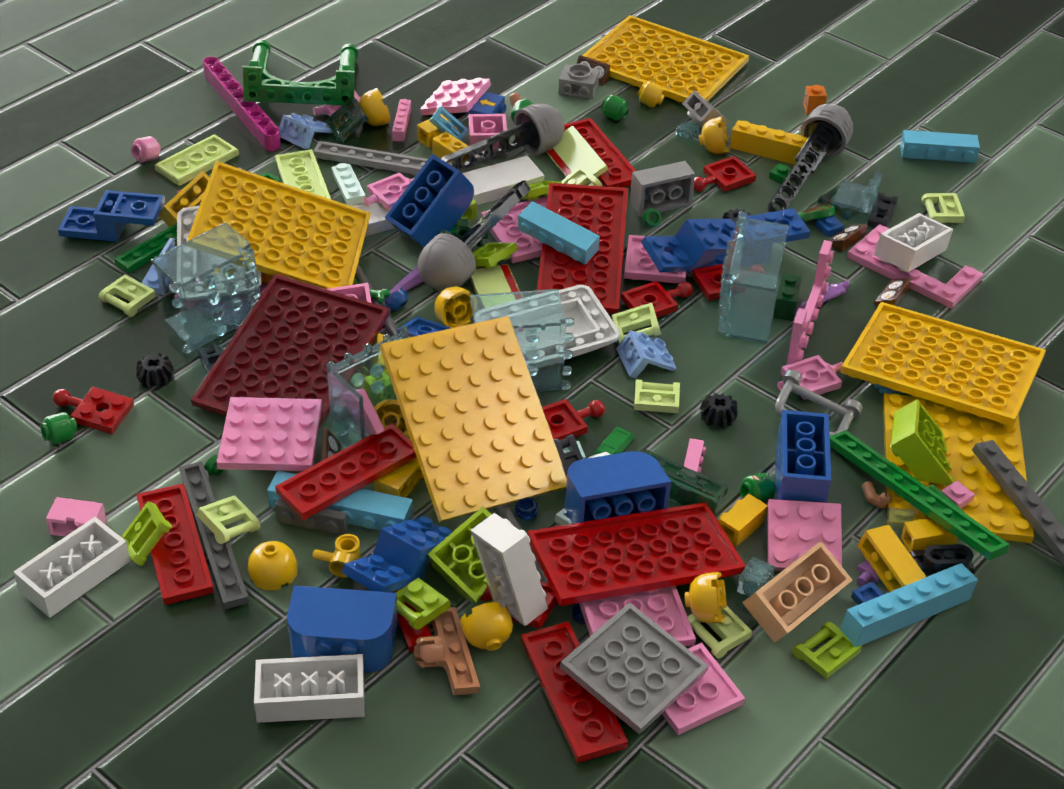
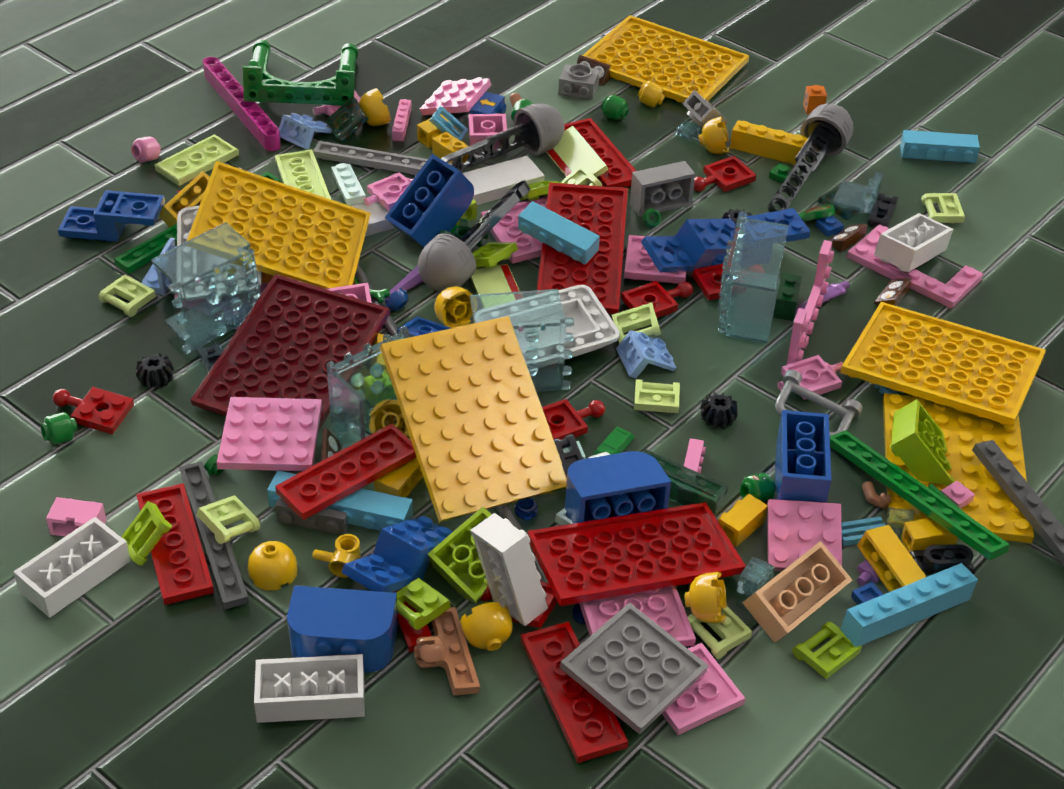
bright pink plate [344,389,384,434] -> none
none -> medium azure tile [841,516,885,546]

